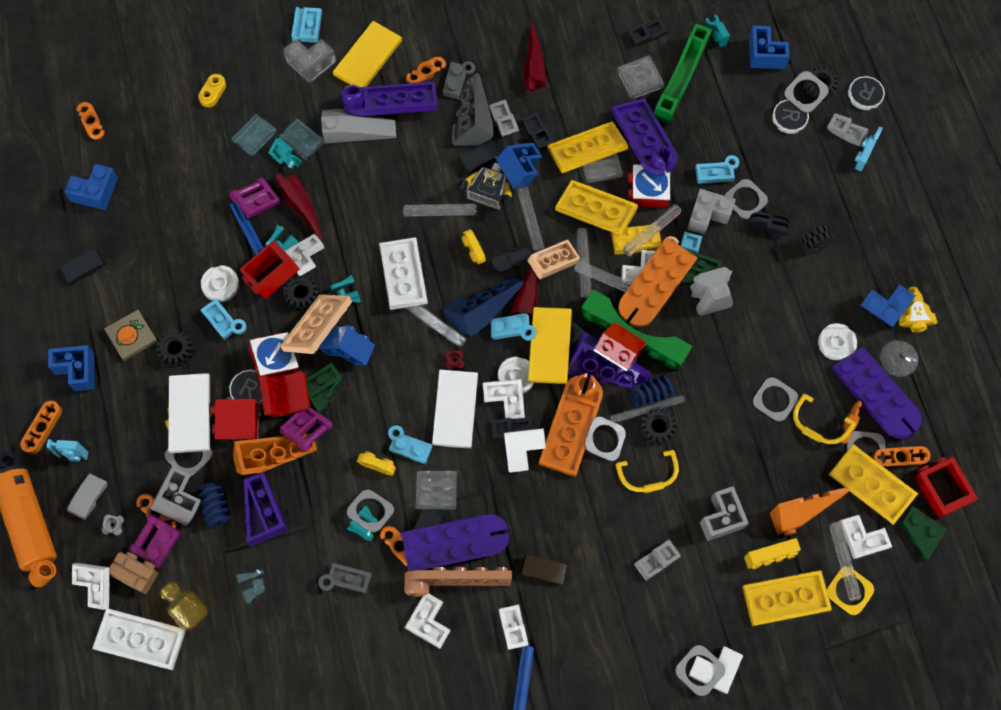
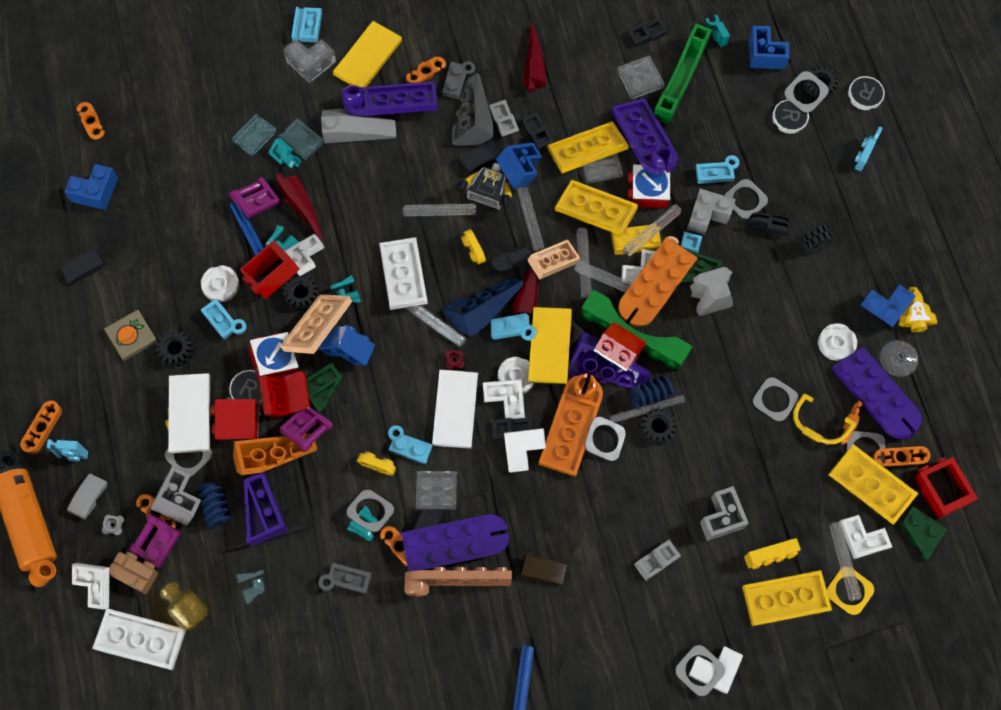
blue brick [48,345,94,391] -> none
yellow plate [198,74,226,107] -> none
white tile [405,593,451,649] -> none
white slope [499,605,528,650] -> none
yellow piece [616,450,679,493] -> none
orange wedge [770,487,850,537] -> none
light grey slope [827,113,868,147] -> none

